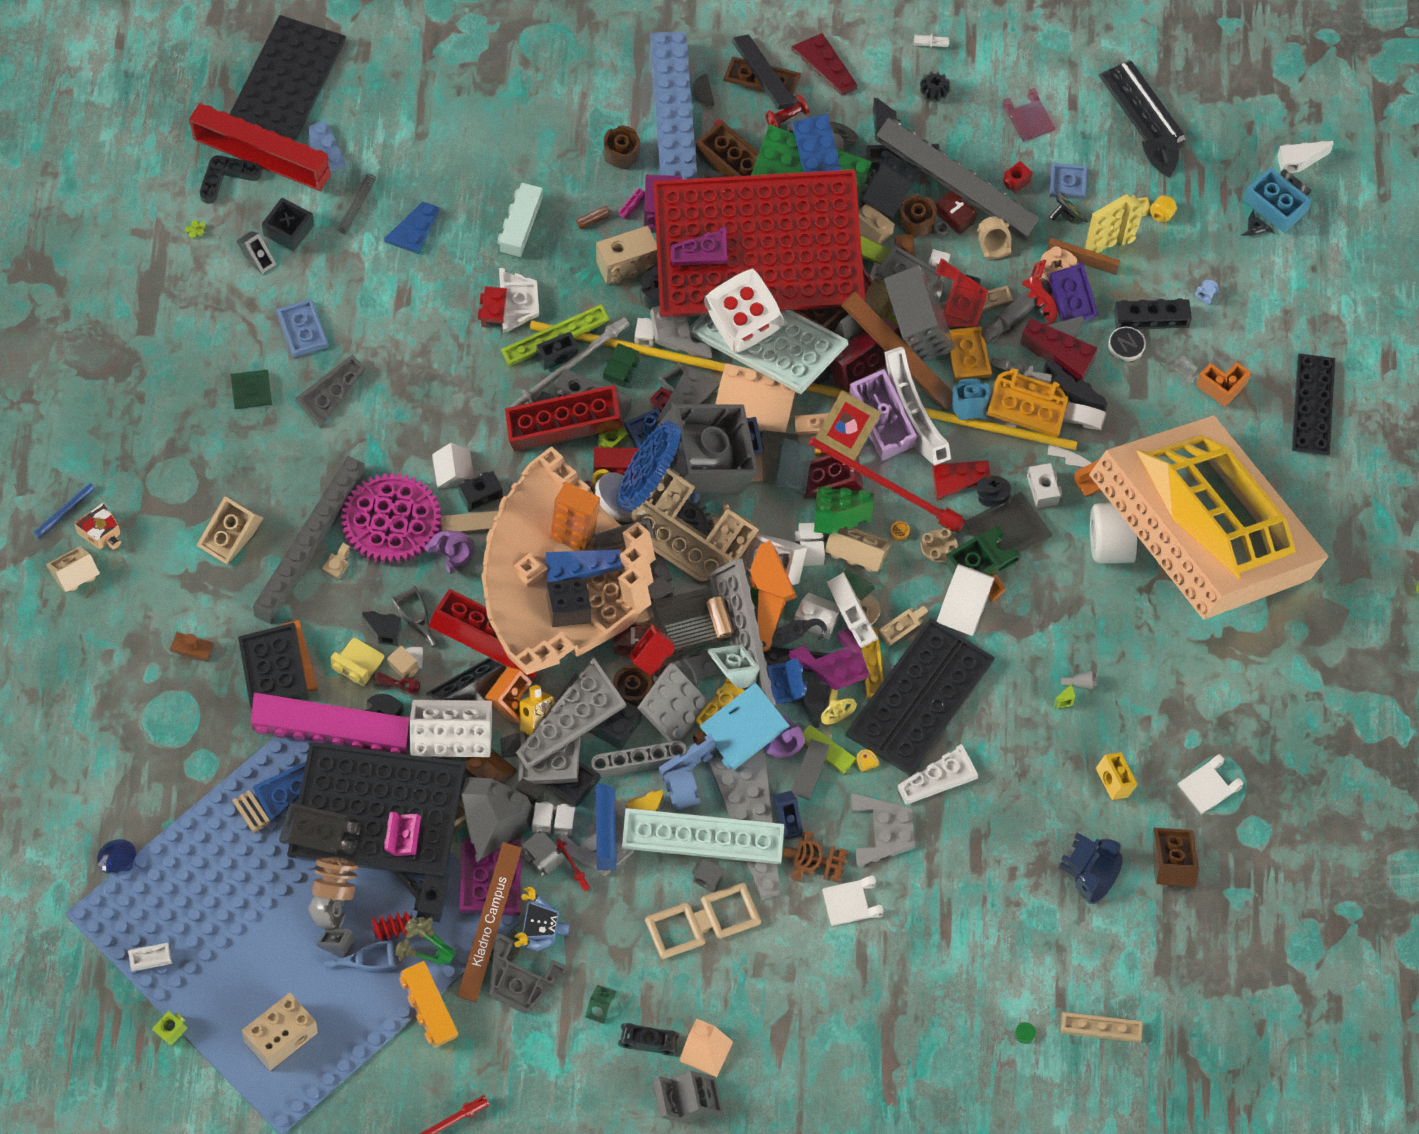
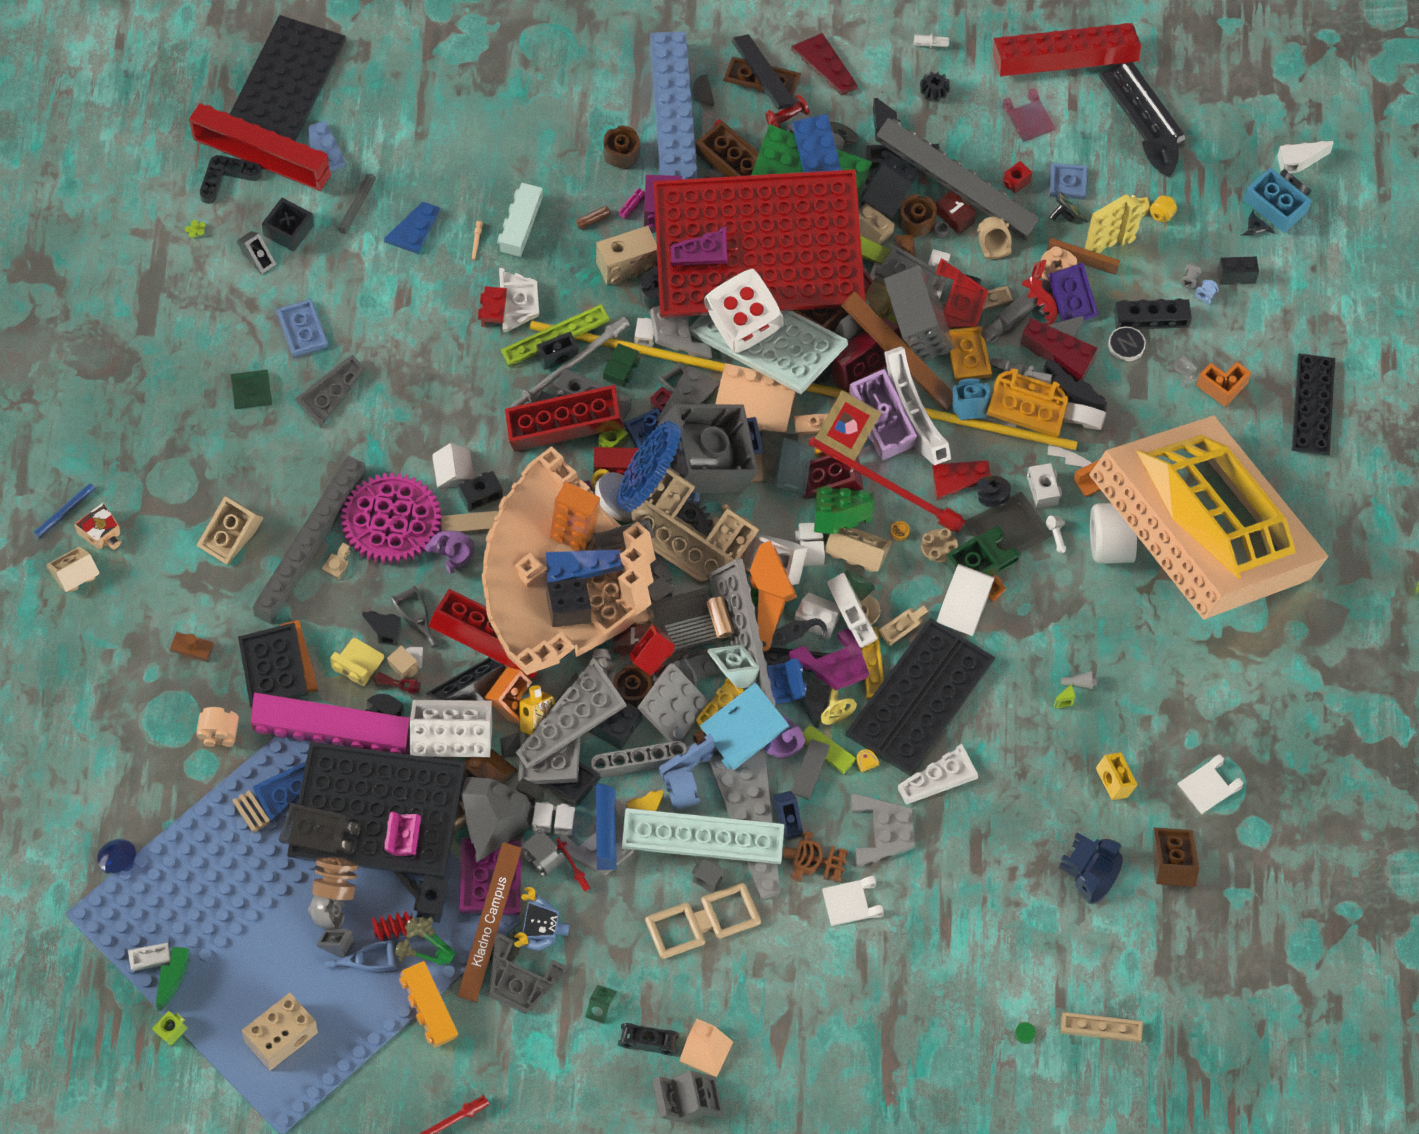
none -> green slope [156,947,190,1011]
none -> light nougat brick [196,707,239,747]
none -> light nougat piece [472,221,483,260]
none -> white piece [592,649,613,677]
none -> red piece [993,23,1141,77]
none -> white piece [1046,516,1066,554]
none -> light grey bush [1180,264,1201,289]
none -> black brick [1217,256,1259,285]

